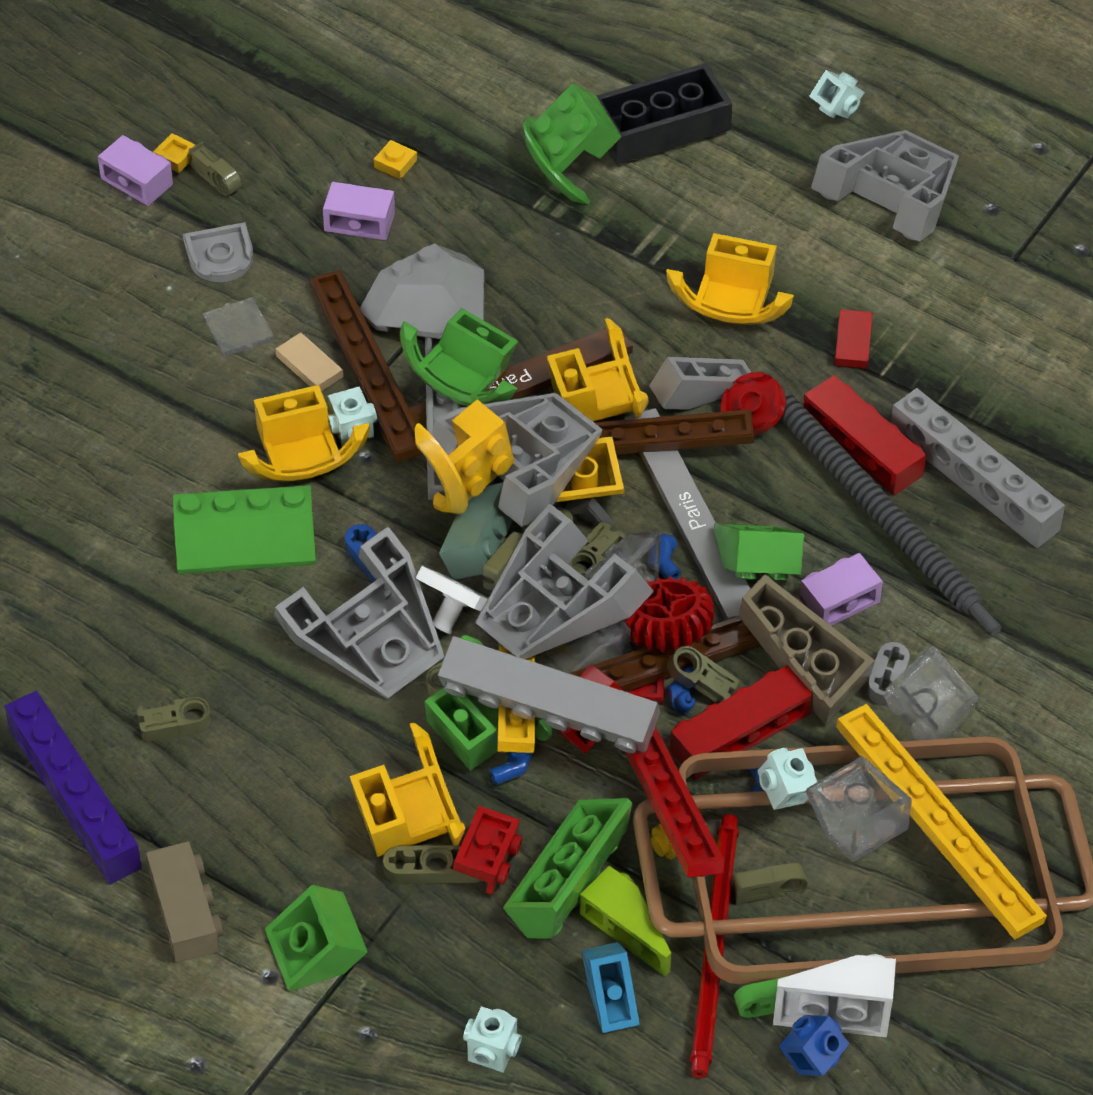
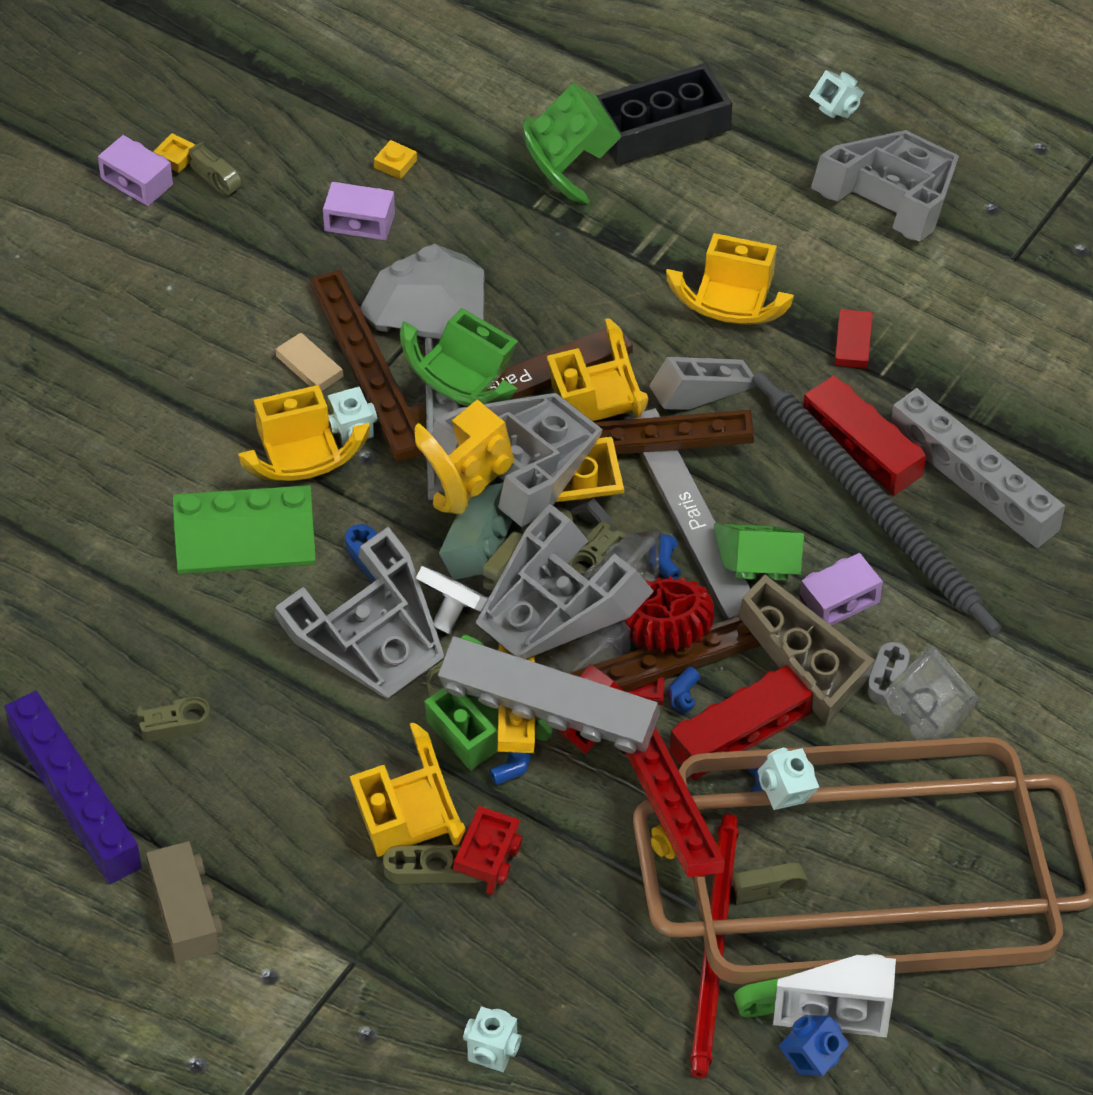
light grey tile [183,222,253,282] -> none
clear piece [203,297,274,357] -> none
bright green slope [265,885,368,990] -> none
bright green slope [503,798,632,939] -> none
lime slope [580,866,671,977] -> none
dark azure slope [581,942,640,1033] -> none
olive piece [667,646,739,704] -> none
red tile [720,372,786,436] -> none
clear slope [806,756,912,862] -> none
yellow plate [836,704,1047,940] -> none

